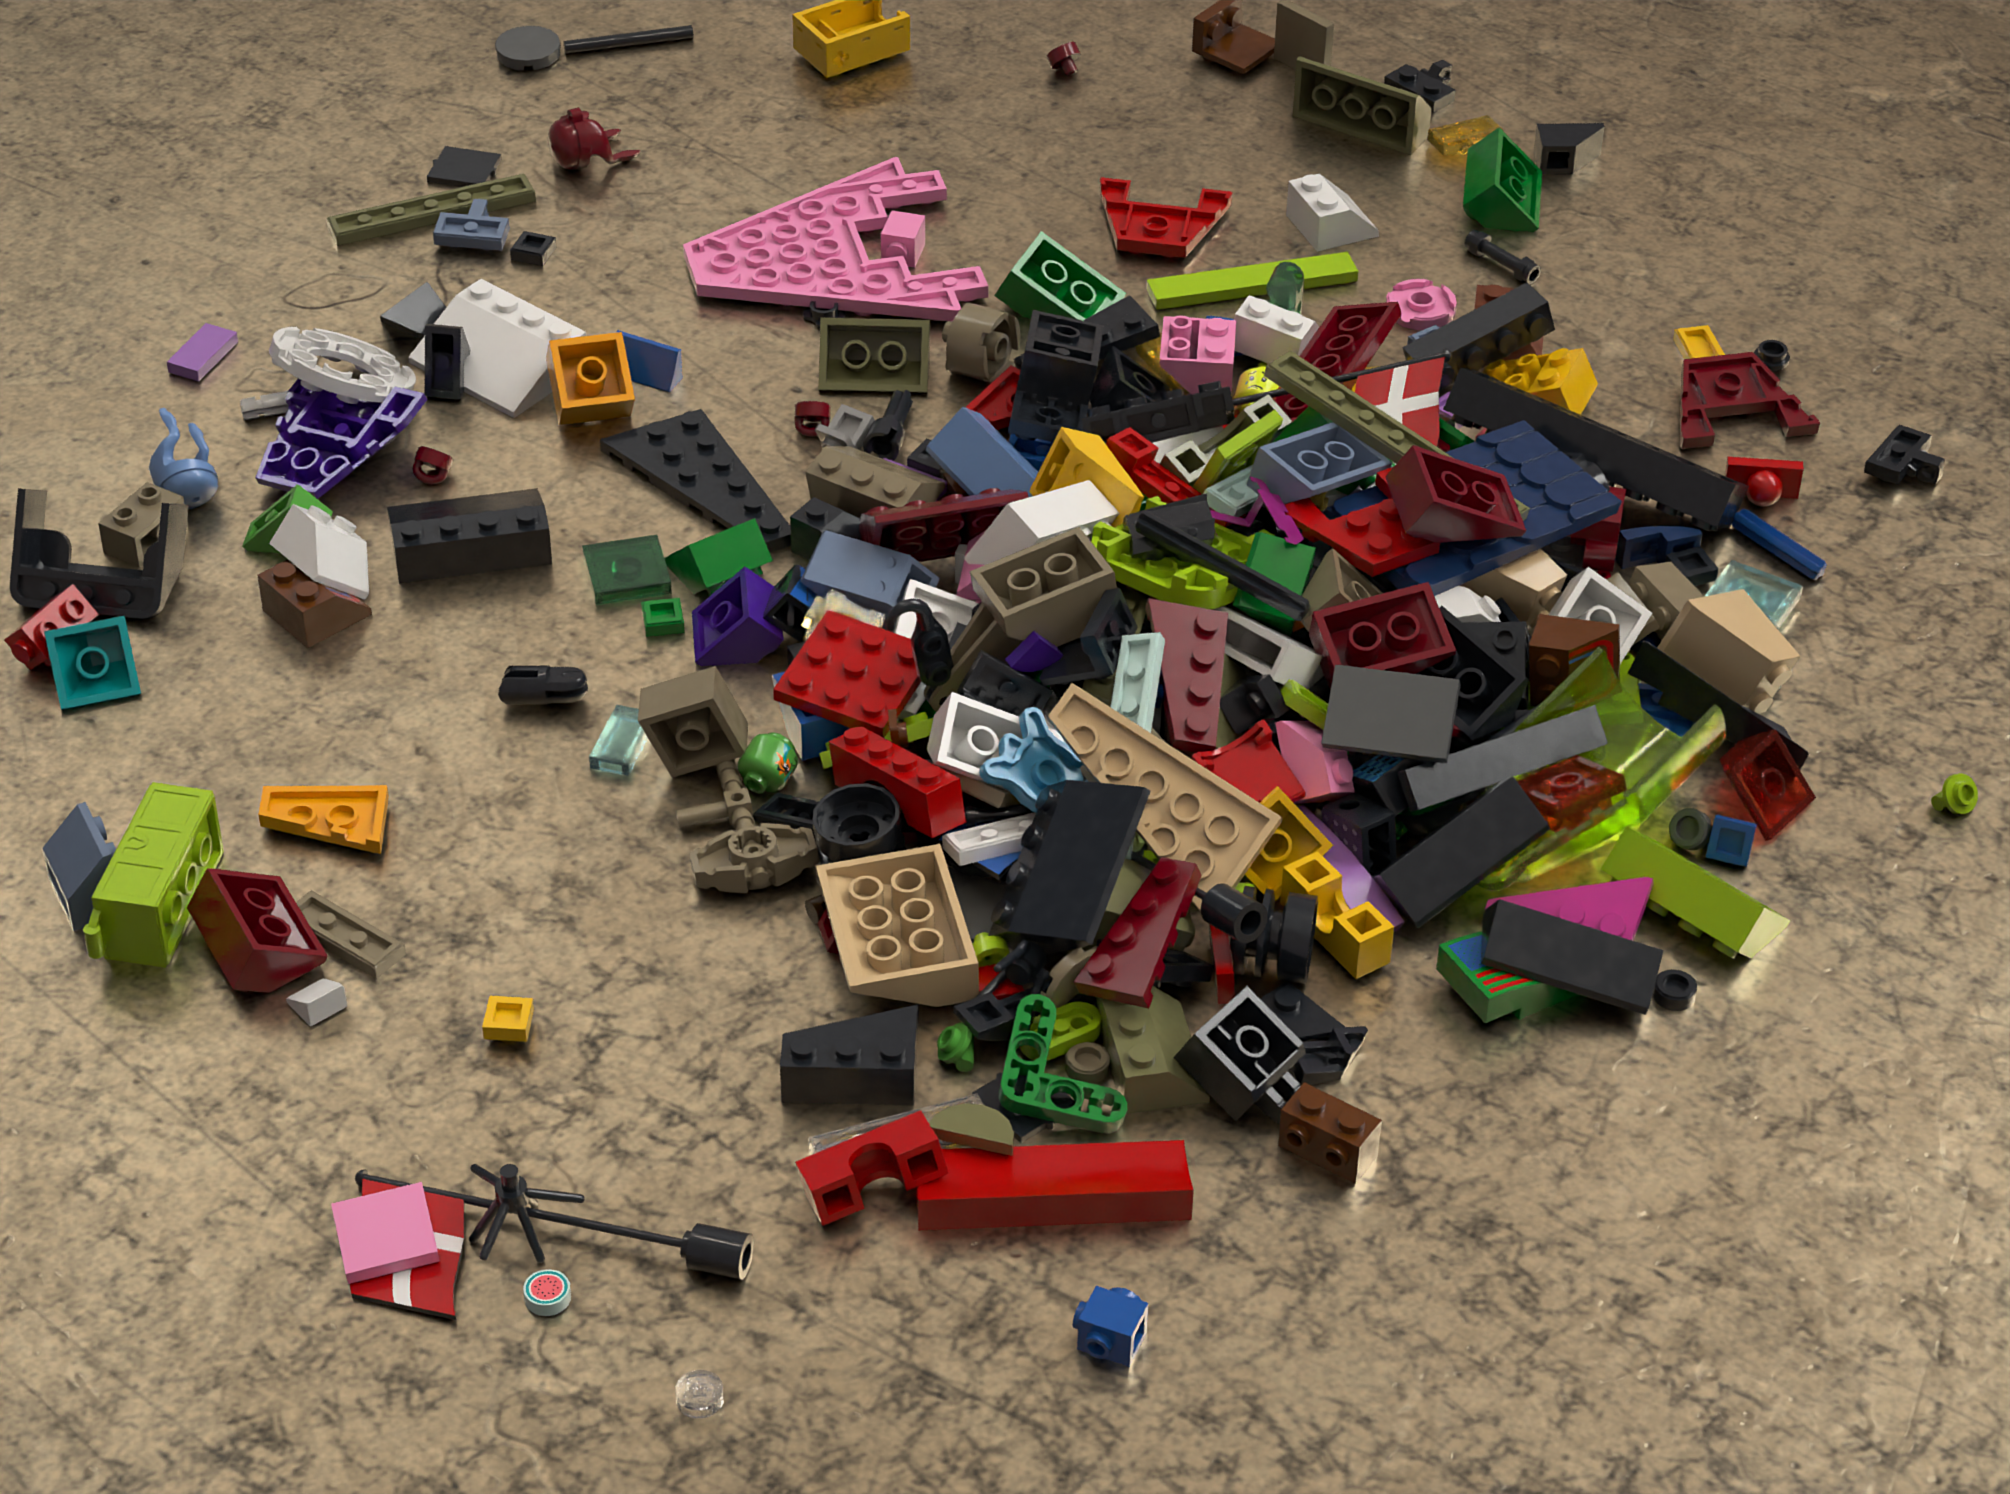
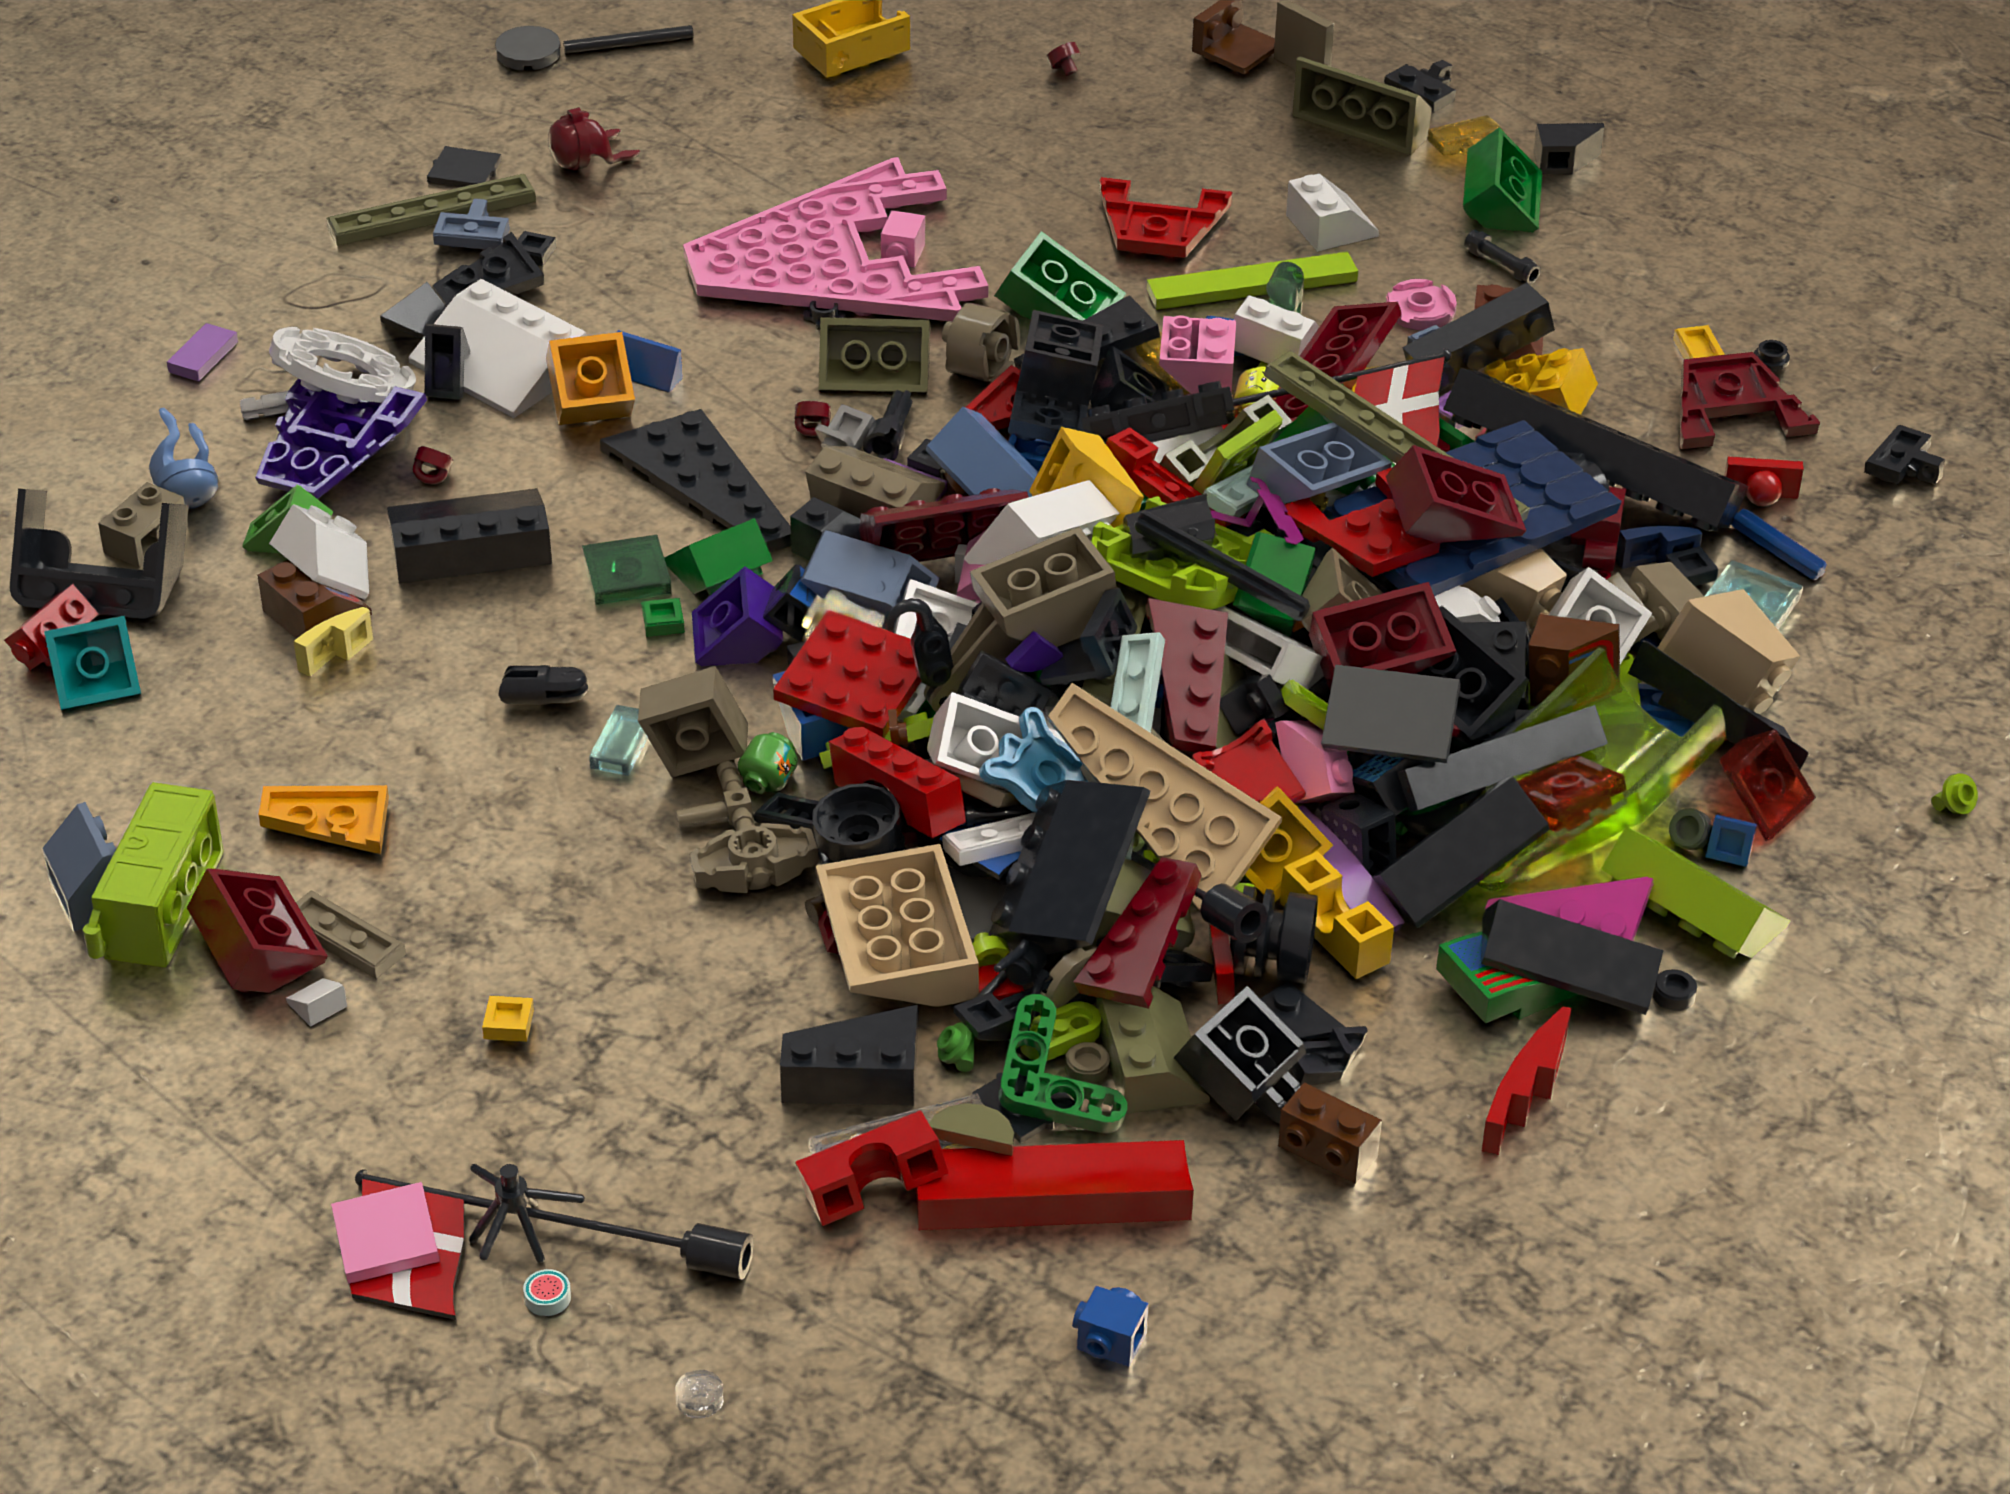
none -> light yellow slope [294,607,373,677]
none -> black wing [432,232,544,307]
none -> red slope [1481,1006,1571,1155]

